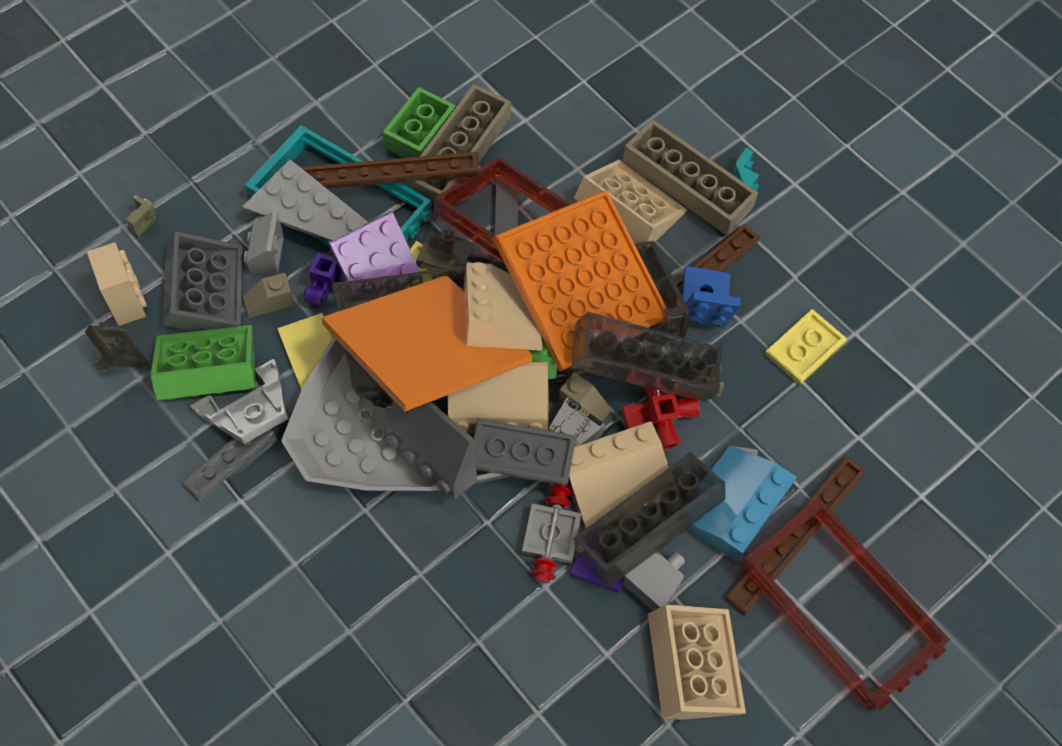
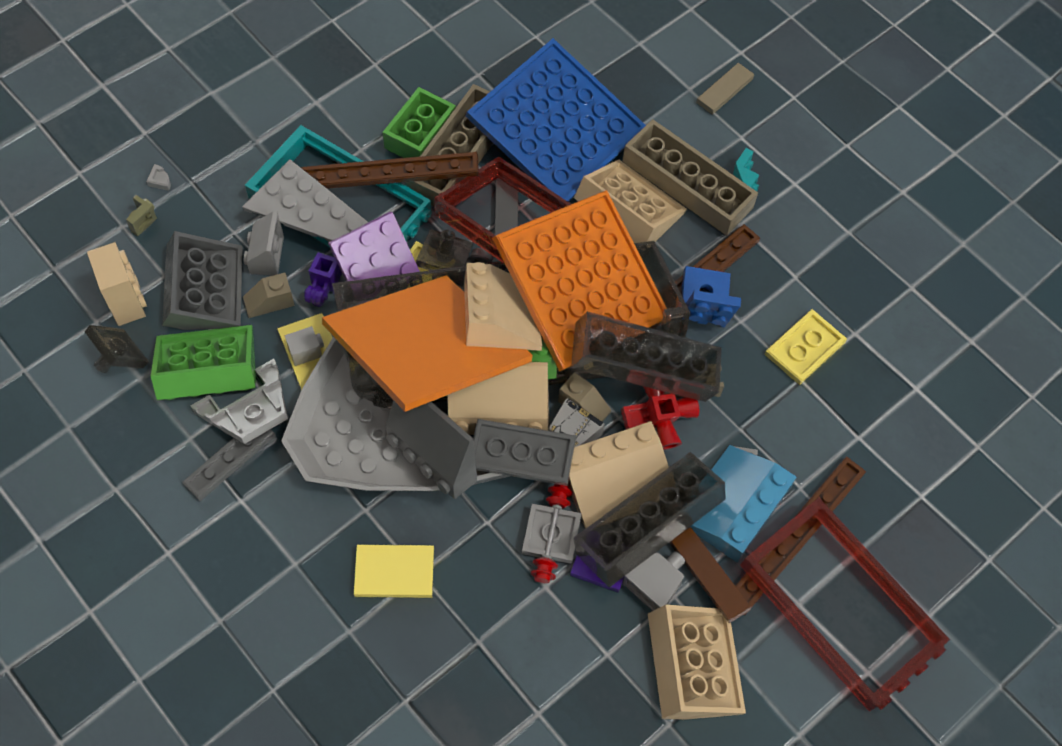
none -> light grey tile [146,164,171,191]
none -> light grey brick [284,326,324,366]
none -> light yellow tile [354,545,434,598]
none -> blue plate [465,38,646,207]
none -> reddish brown tile [670,527,751,623]
none -> dark tan tile [696,63,754,115]

